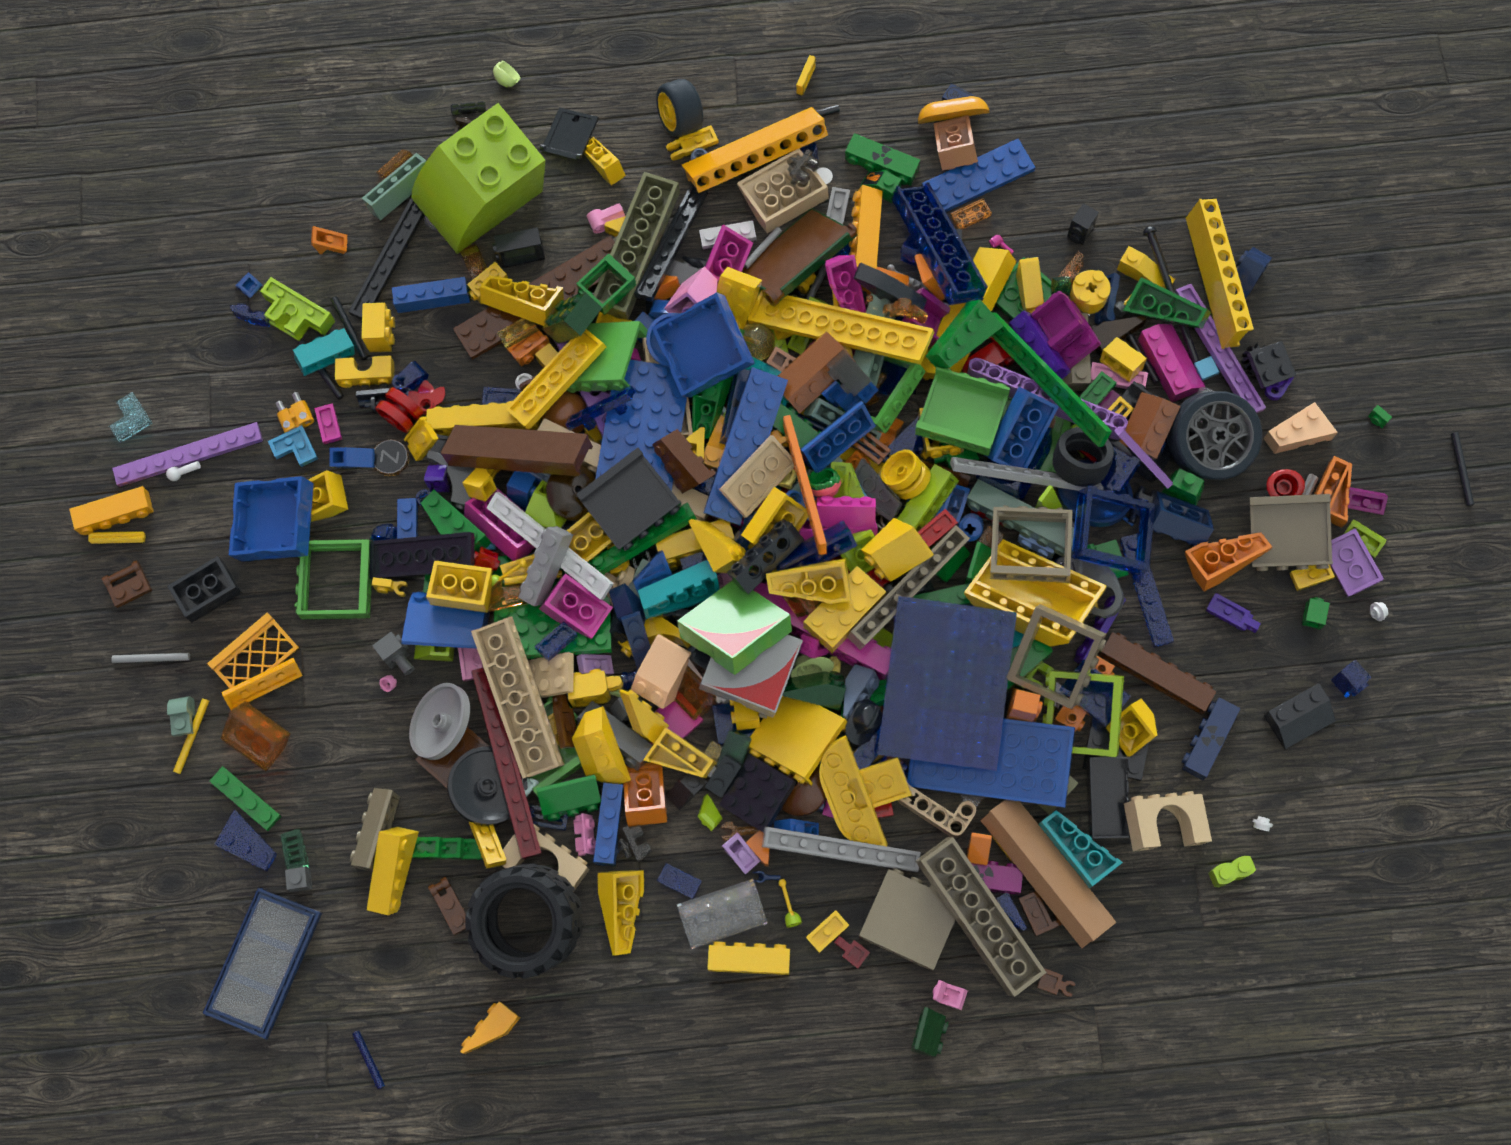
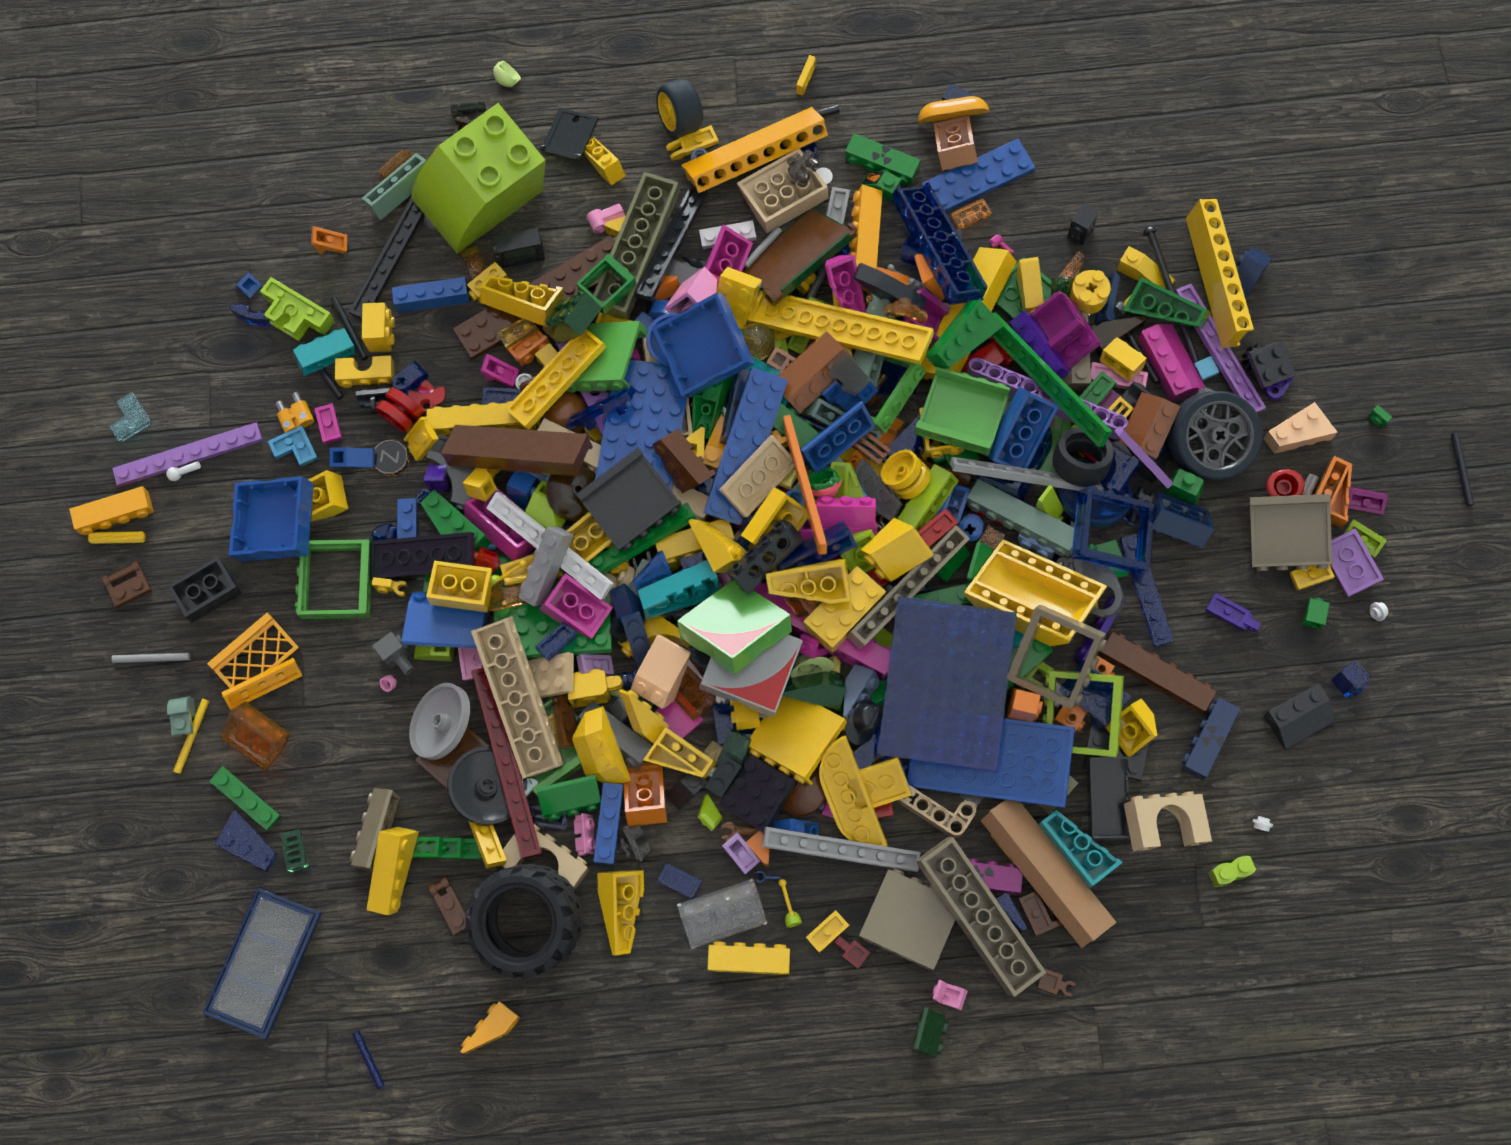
dark grey brick [285,867,312,893] -> none
orange slope [967,833,992,865] -> none
dark tan window [990,505,1072,583] -> none
orange wedge [1185,532,1272,591] -> none
none -> dark pink slope [480,354,519,387]

